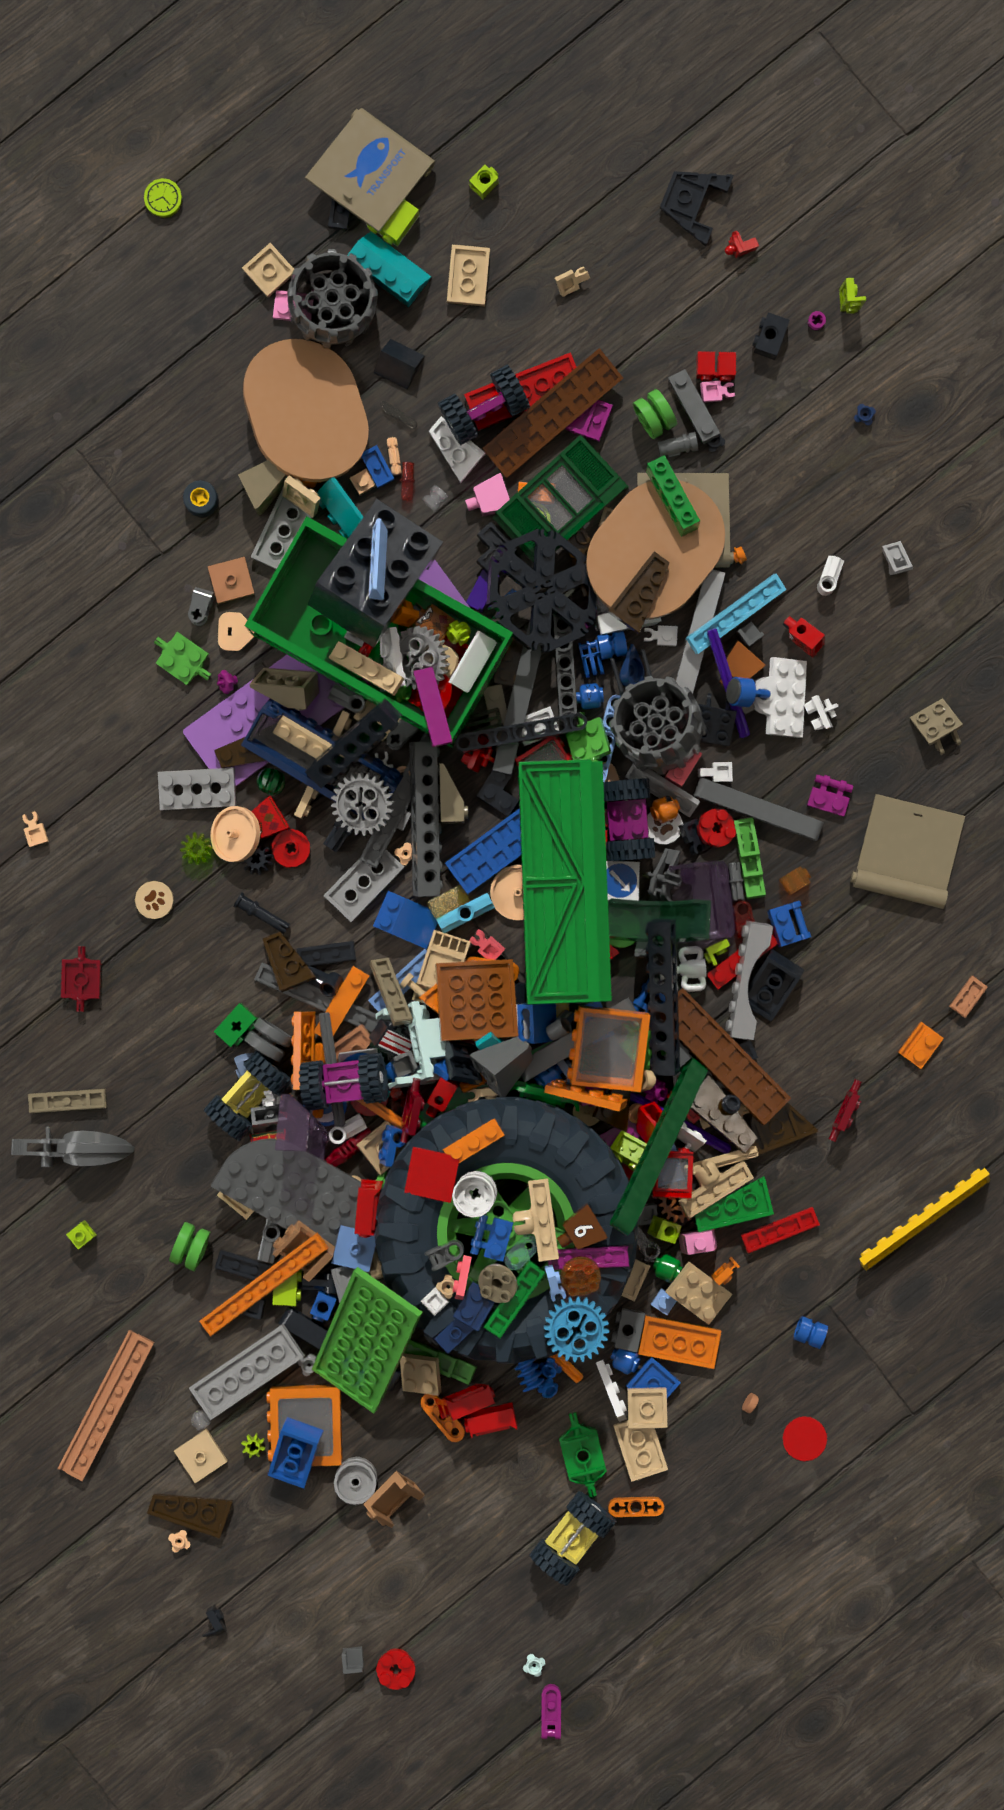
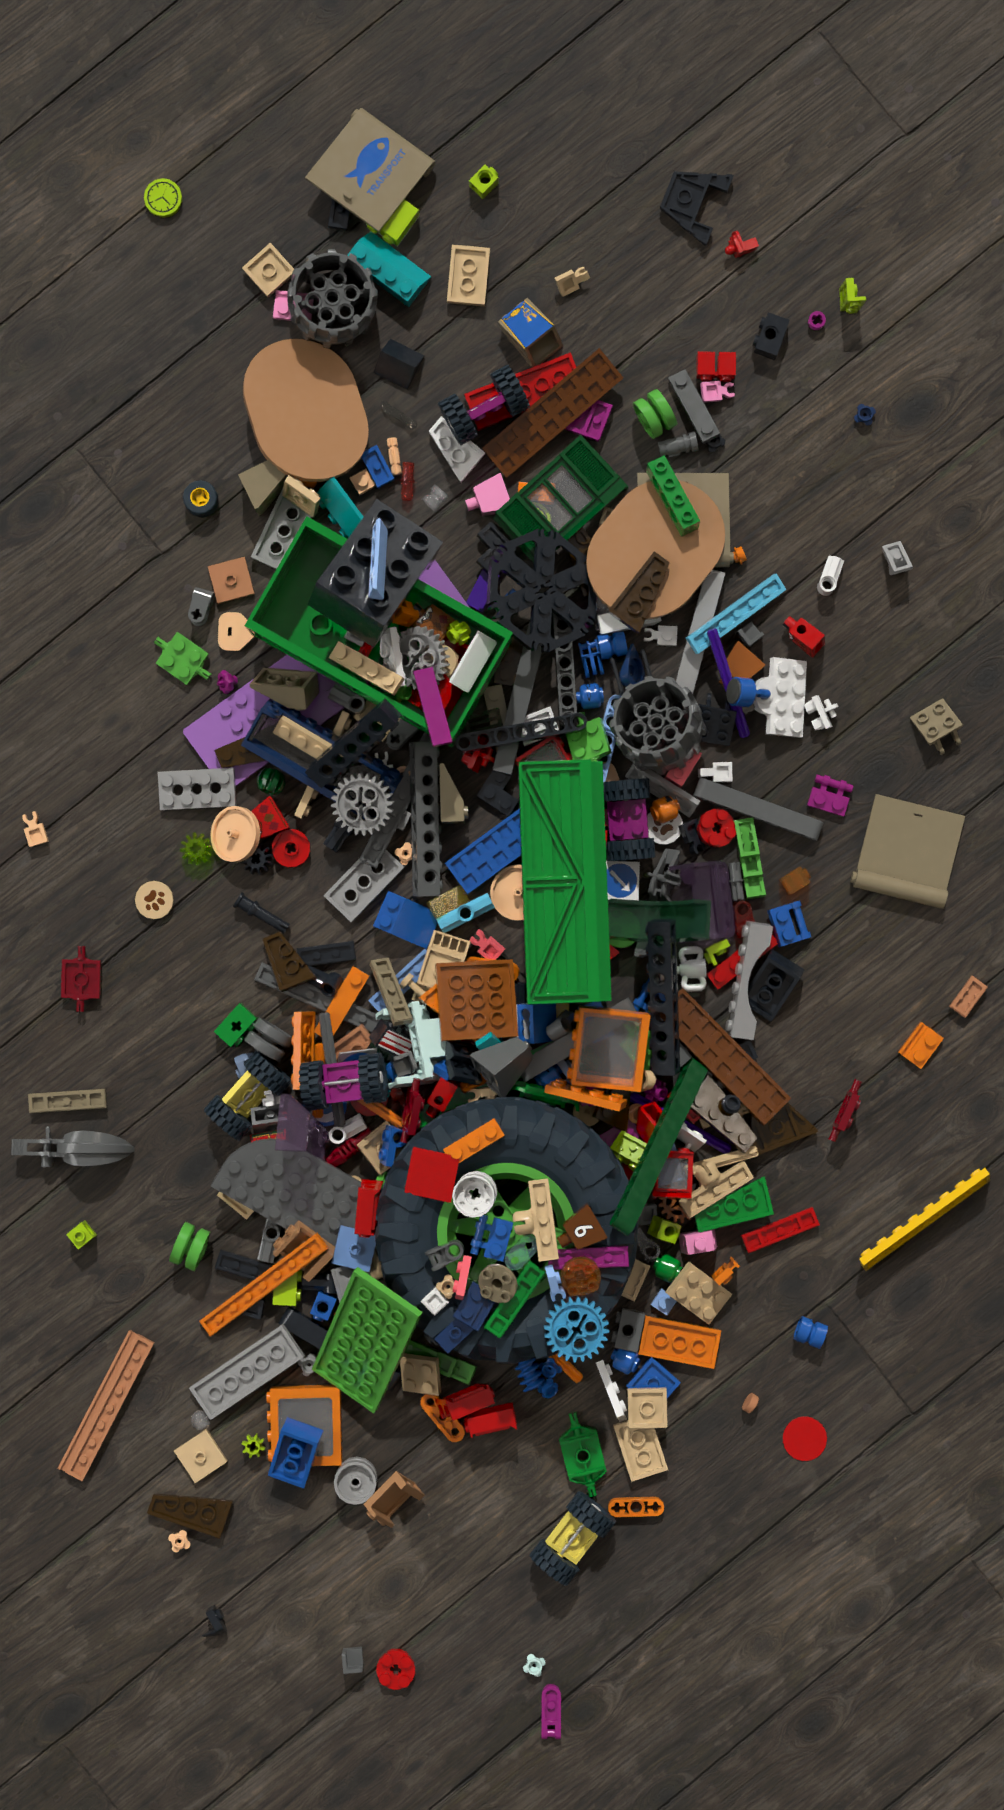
none -> slope [498,298,563,367]

